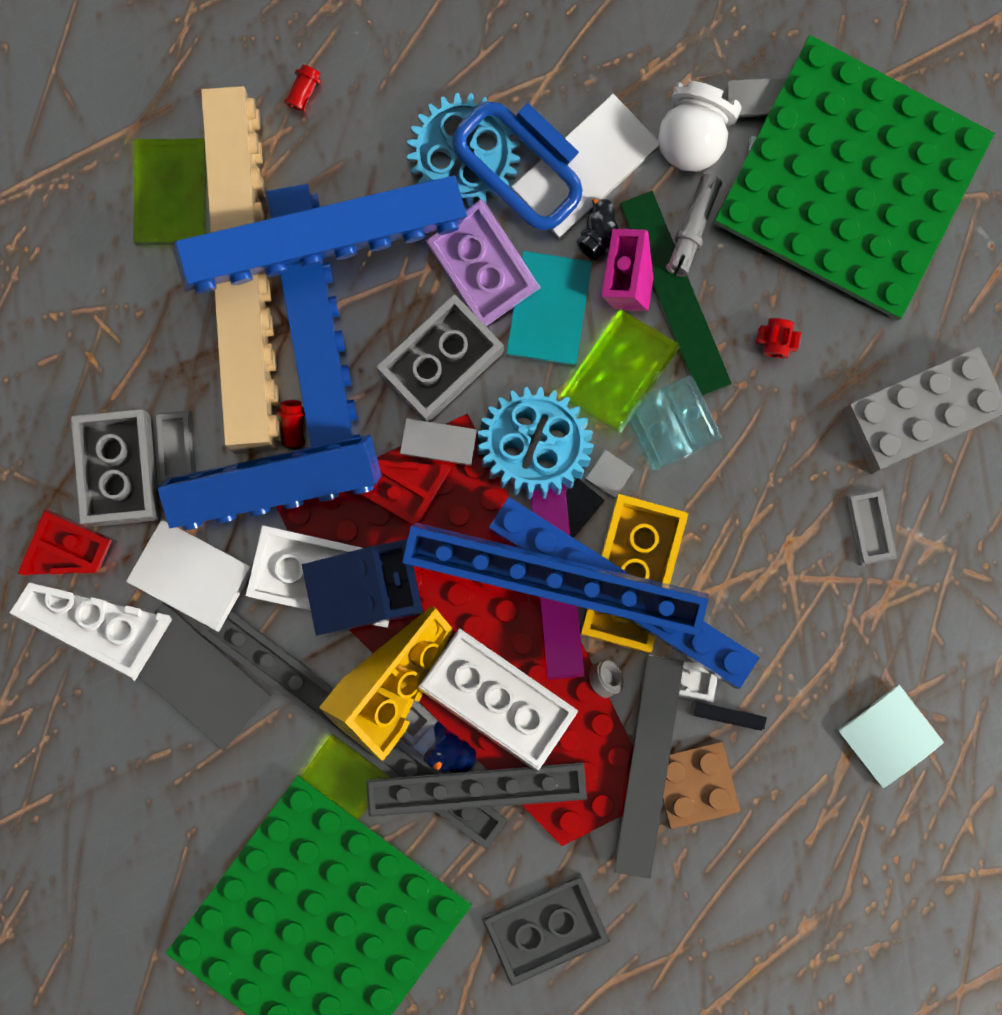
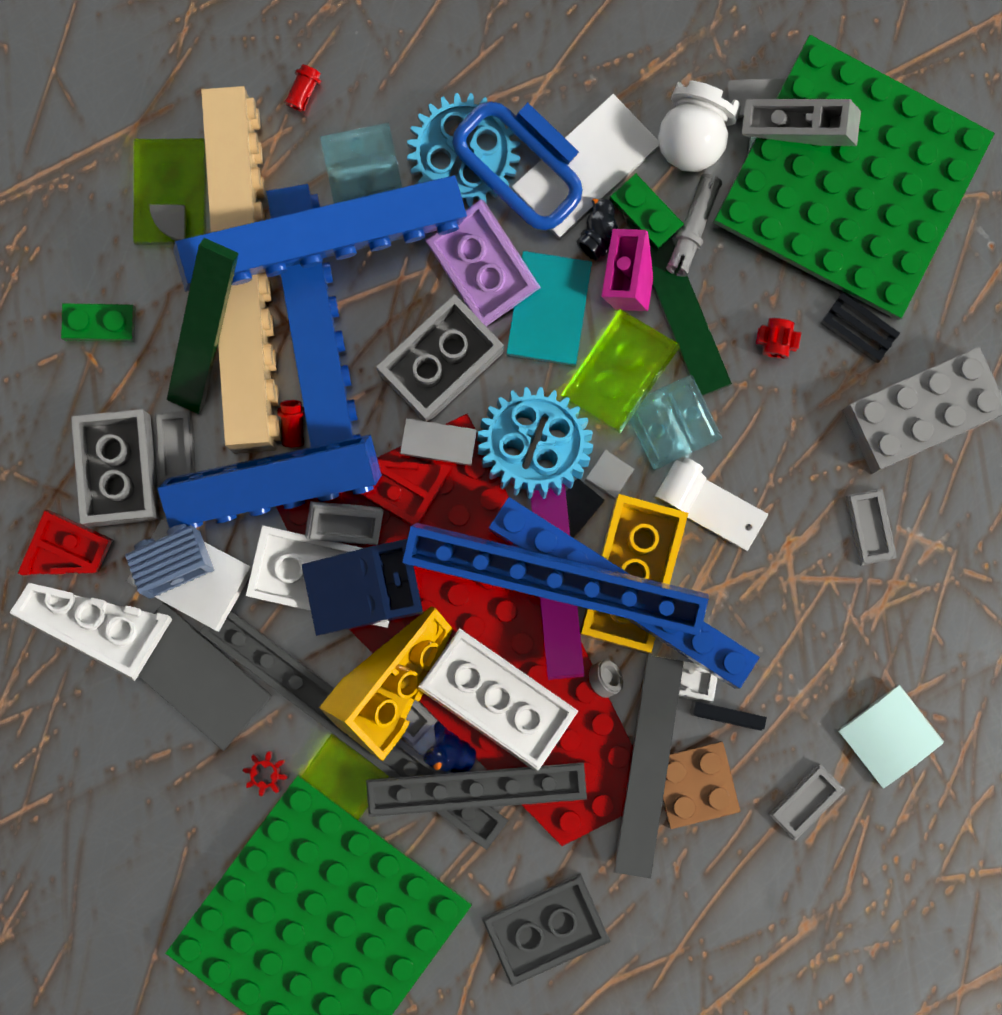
none -> green plate [61,303,136,342]
none -> sand blue brick [125,524,214,599]
none -> light grey tile [149,204,187,241]
none -> dark green tile [166,238,239,414]
none -> red gear [242,751,289,797]
none -> light grey tile [305,501,383,545]
none -> clear light blue slope [320,122,402,204]
none -> green plate [609,173,684,250]
none -> white door [654,458,769,552]
none -> light grey slope [742,99,861,146]
none -> light grey tile [768,764,846,841]
none -> black tile [821,293,900,363]

